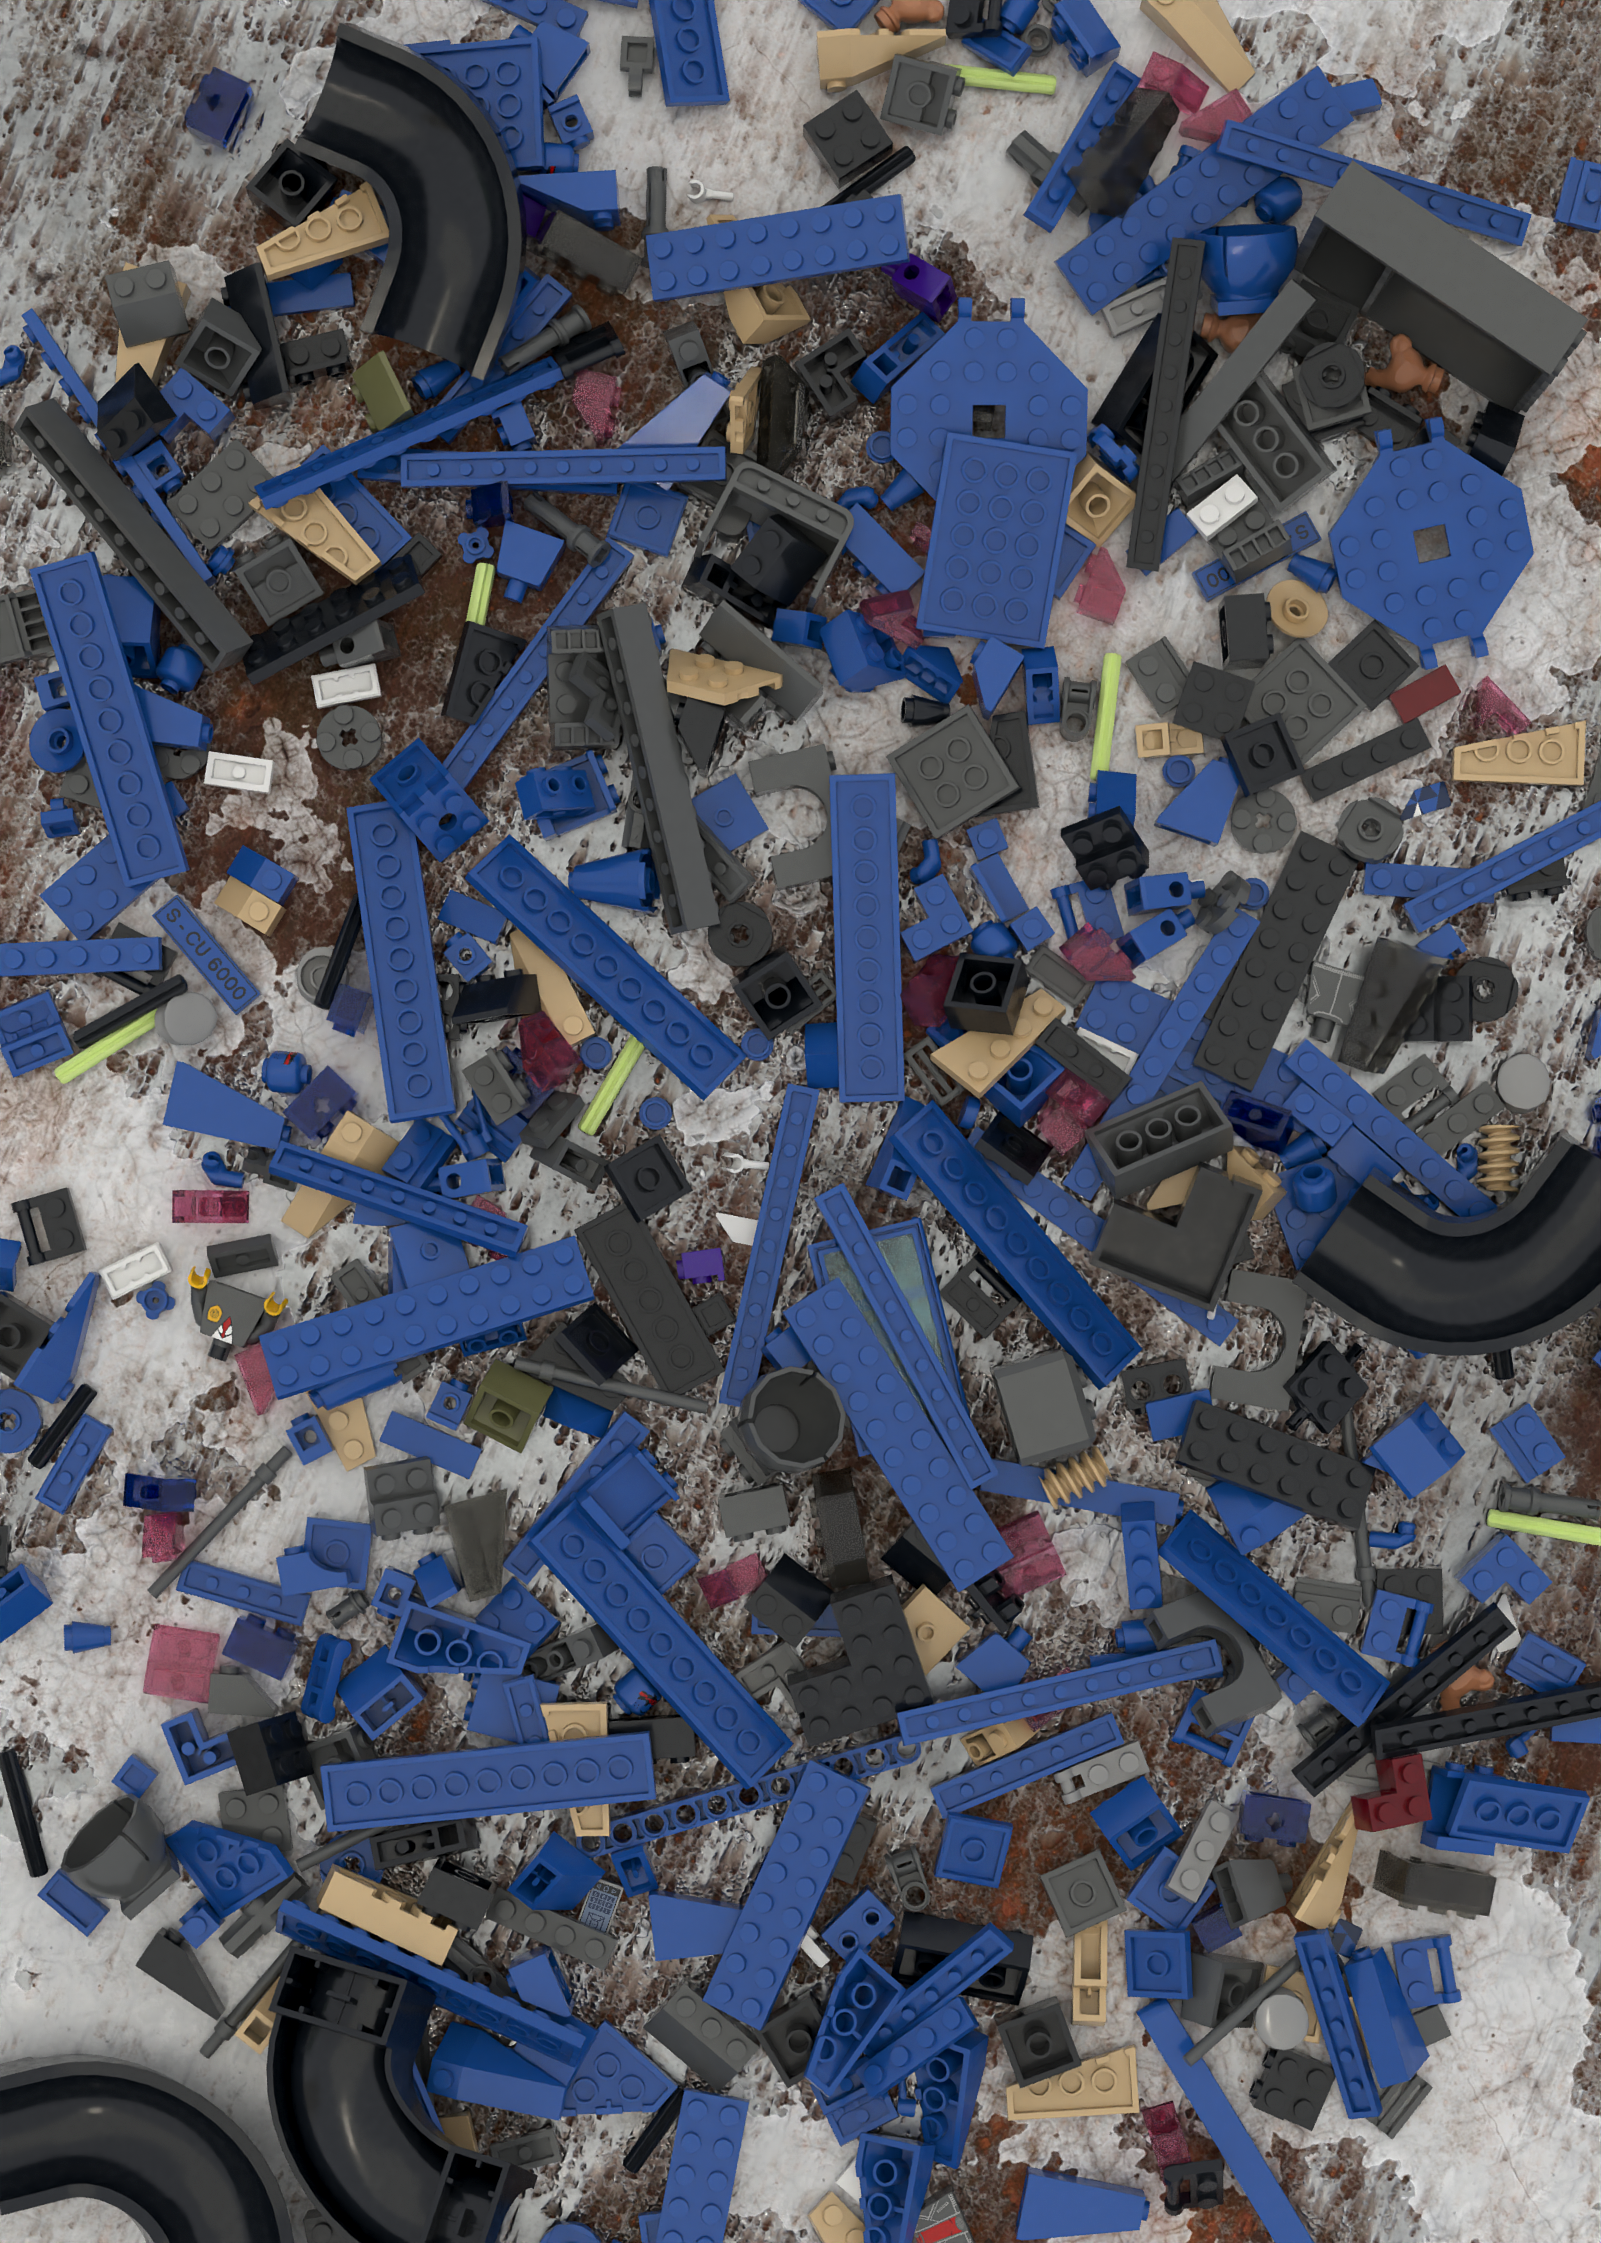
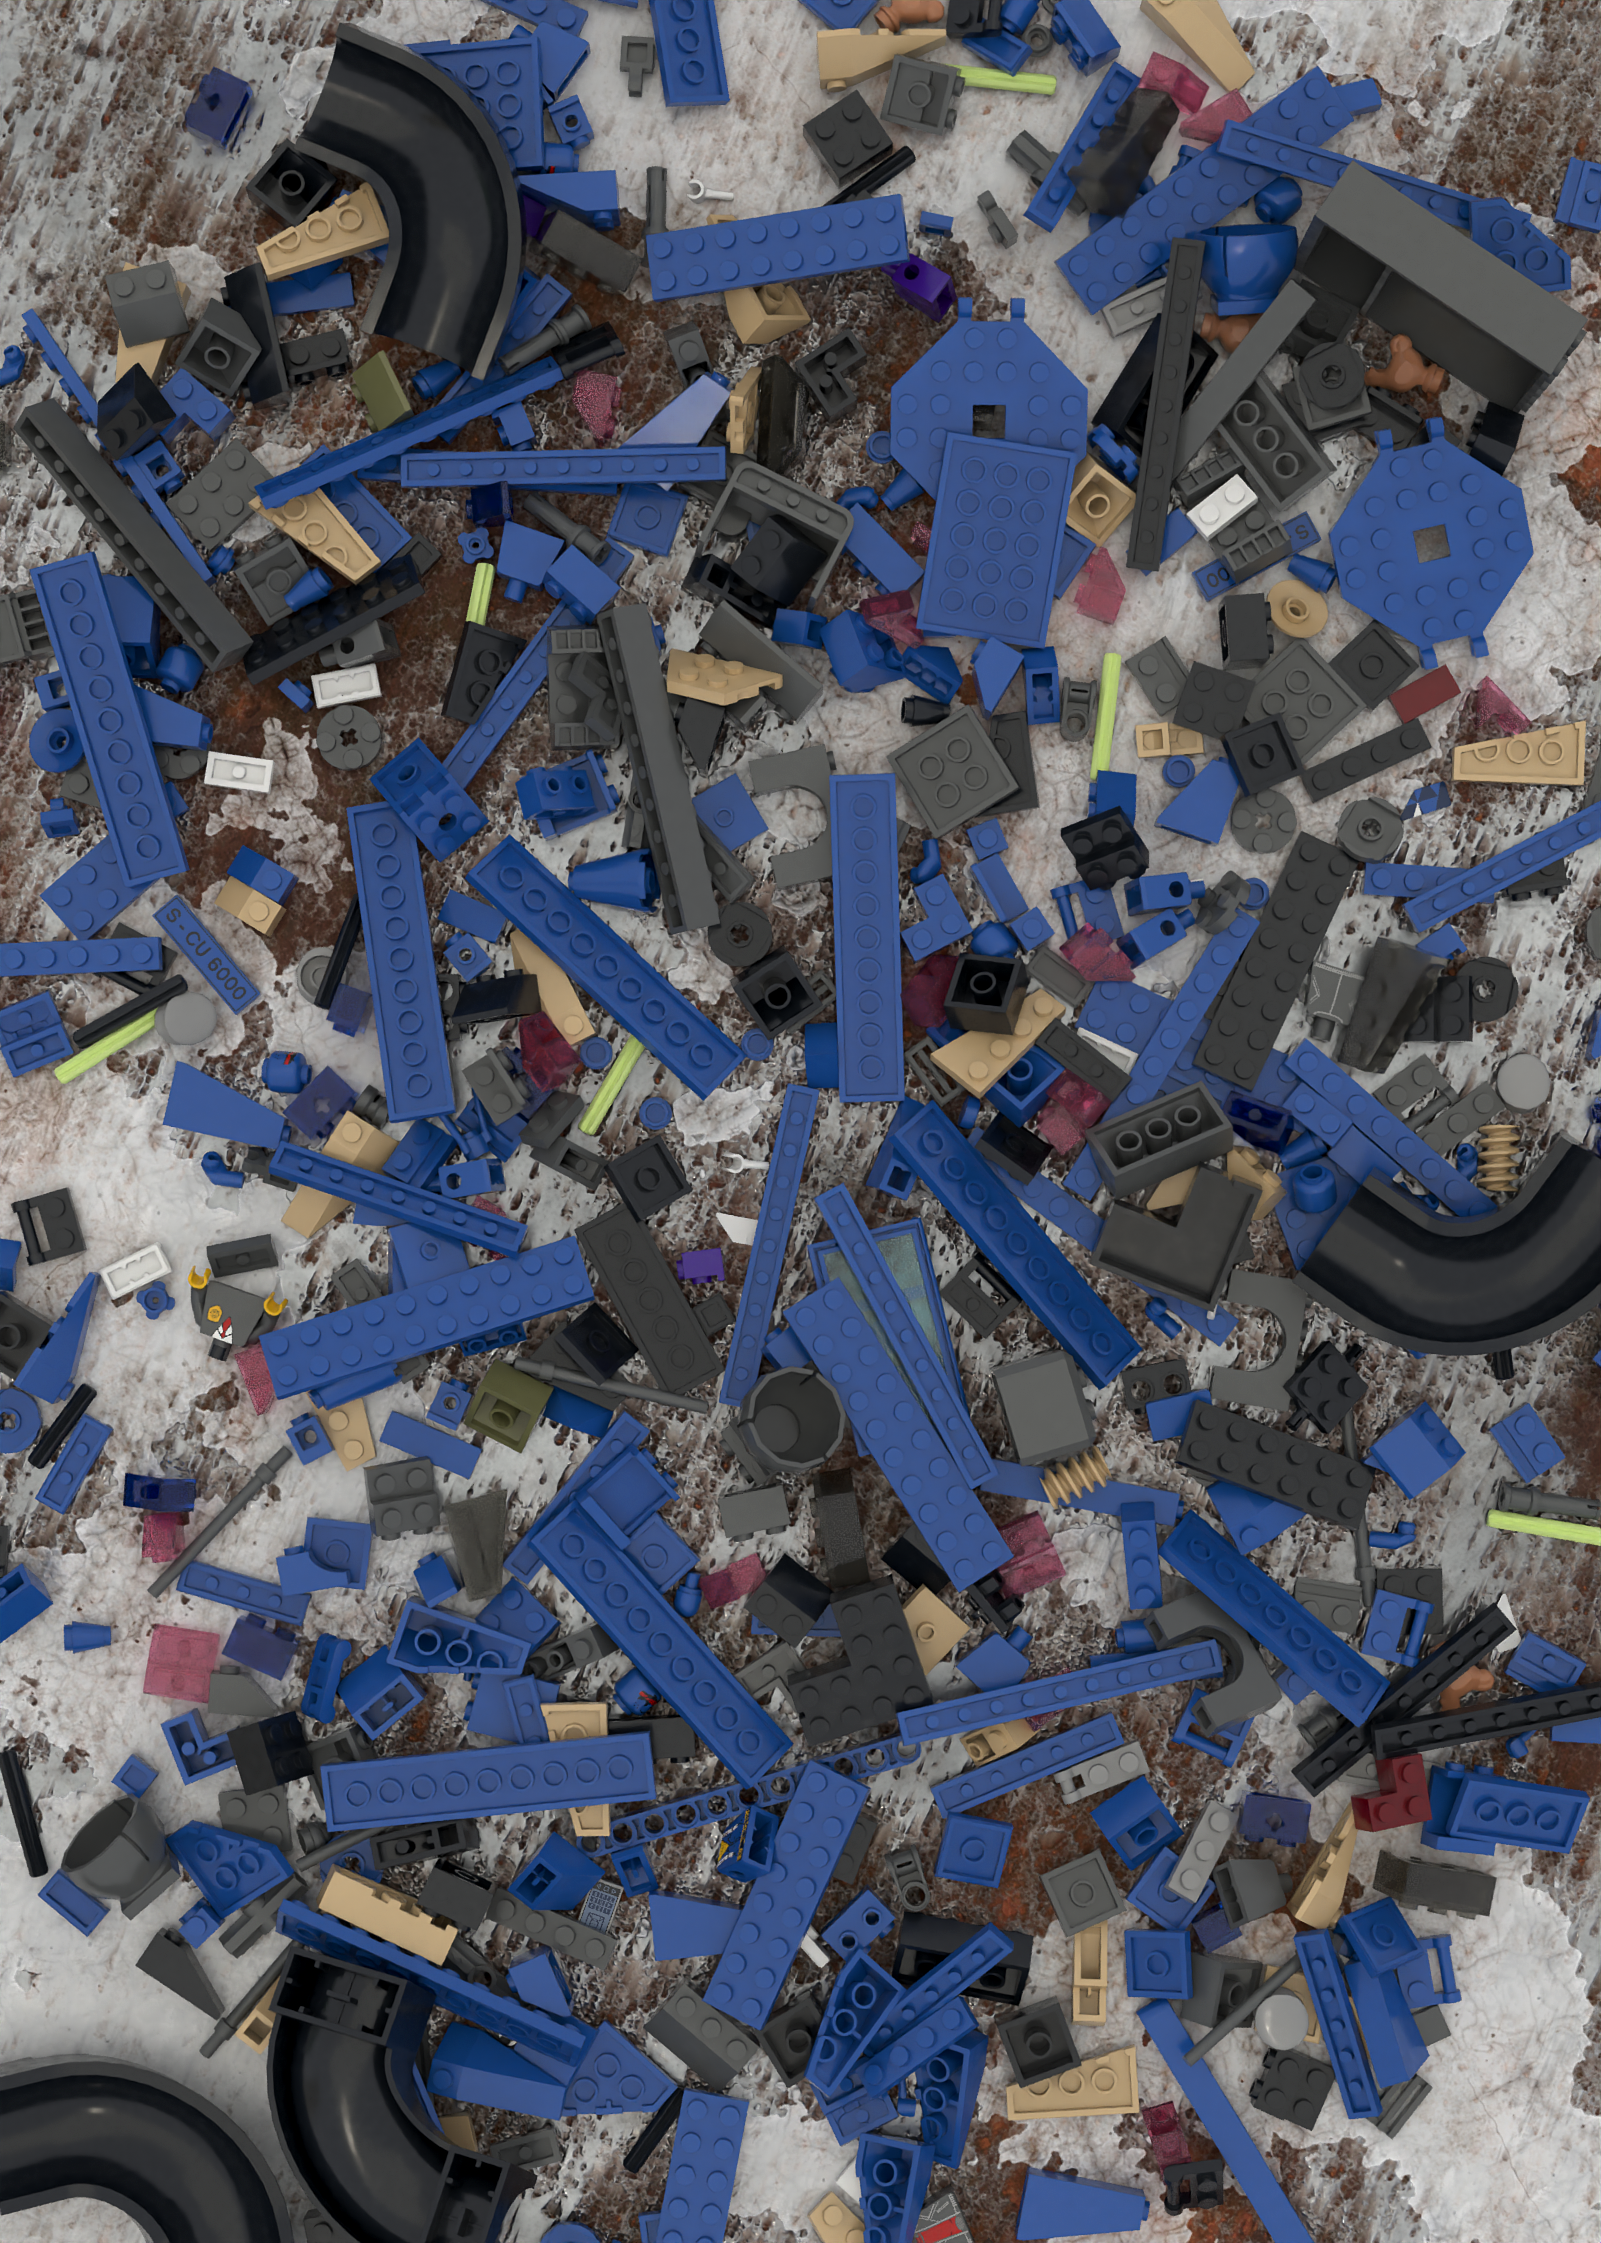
clear pink slope [172,1190,249,1223] -> none
dark grey pin [326,1590,370,1629] -> none
blue brick [371,1566,418,1619] -> none
blue slope [850,311,945,404] -> none
blue brick [1454,1532,1552,1605] -> none
none -> blue plate [278,678,314,714]
none -> blue cone [284,566,334,612]
none -> dark grey plate [297,1822,333,1855]
none -> dark grey wheel [352,1084,389,1129]
none -> blue brick [542,544,621,625]
none -> blue cylinder [674,1571,702,1618]
none -> blue torso [715,1805,780,1883]
none -> blue tile [919,211,954,237]
none -> dark grey plate [977,190,1018,249]
none -> blue arm [1145,1297,1183,1340]
none -> blue tile [1337,1896,1425,1979]
none -> blue plate [1469,197,1571,292]

